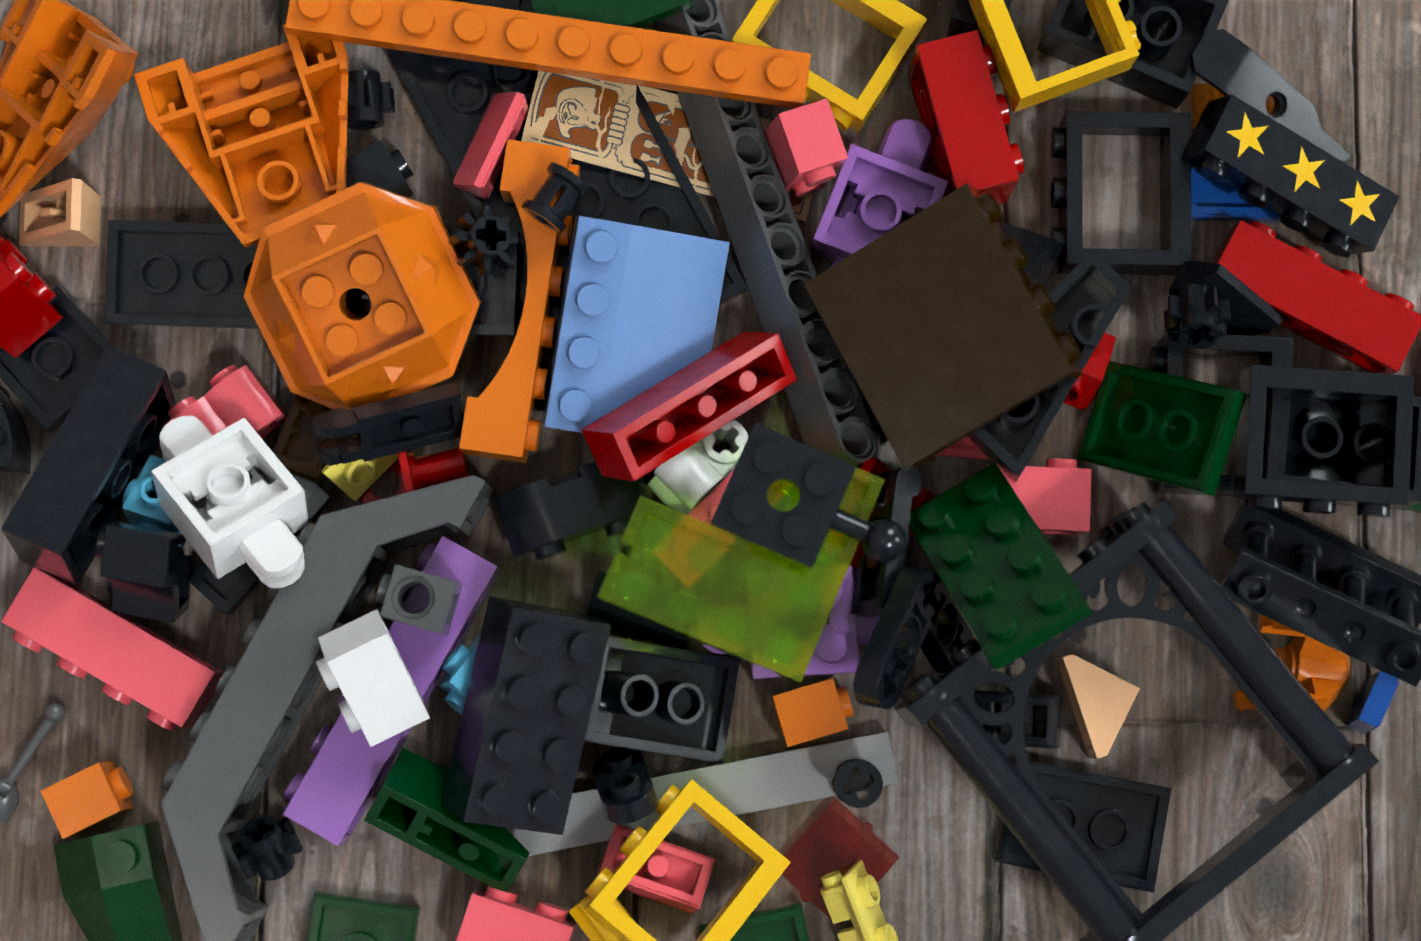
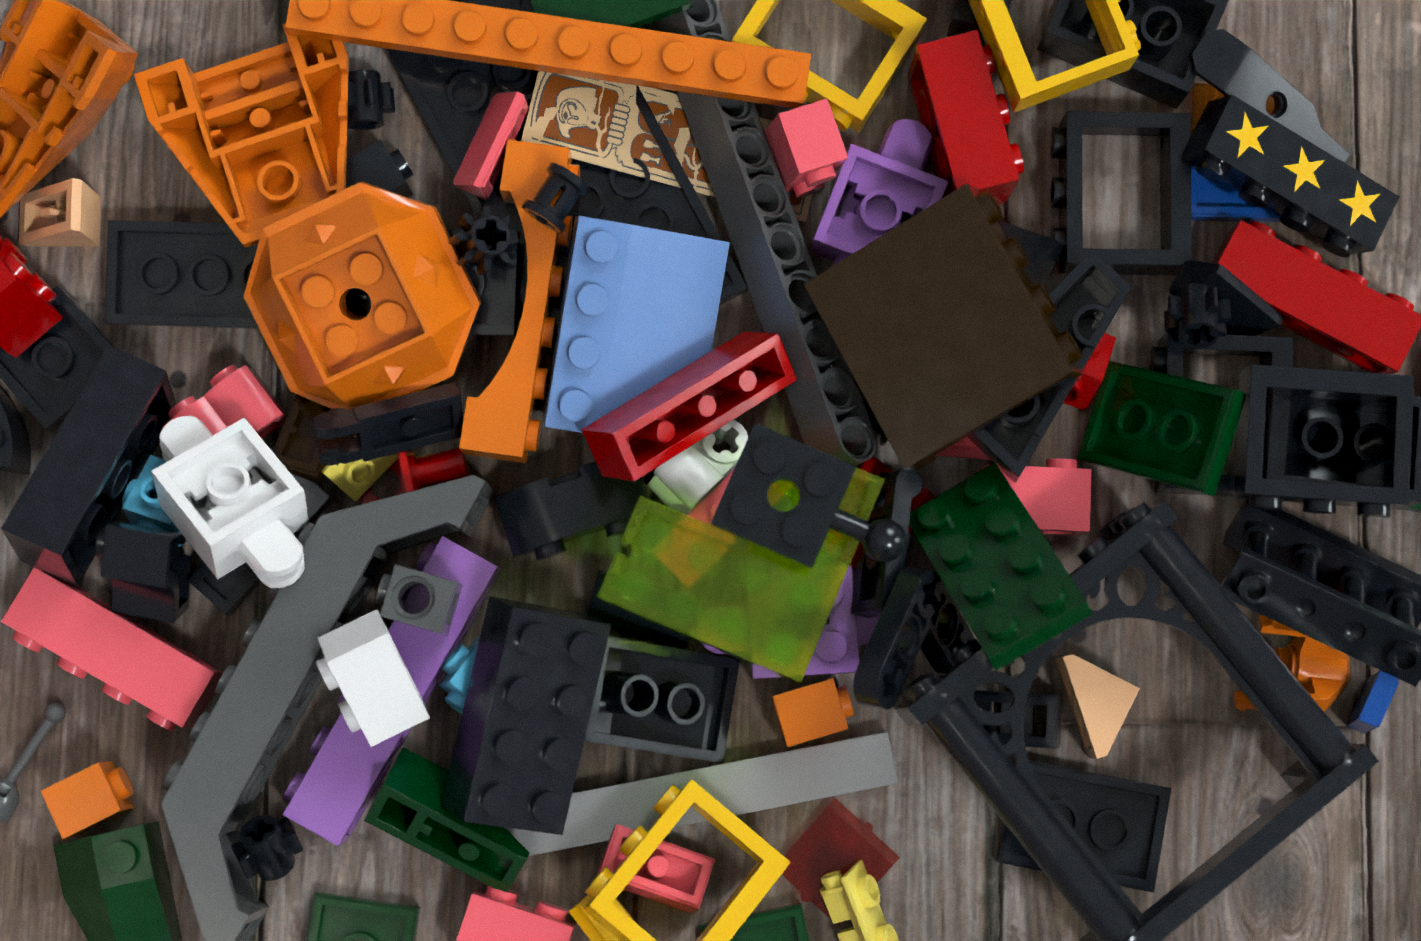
black plate [592,747,658,824] -> none
black bush [832,759,883,808] -> none

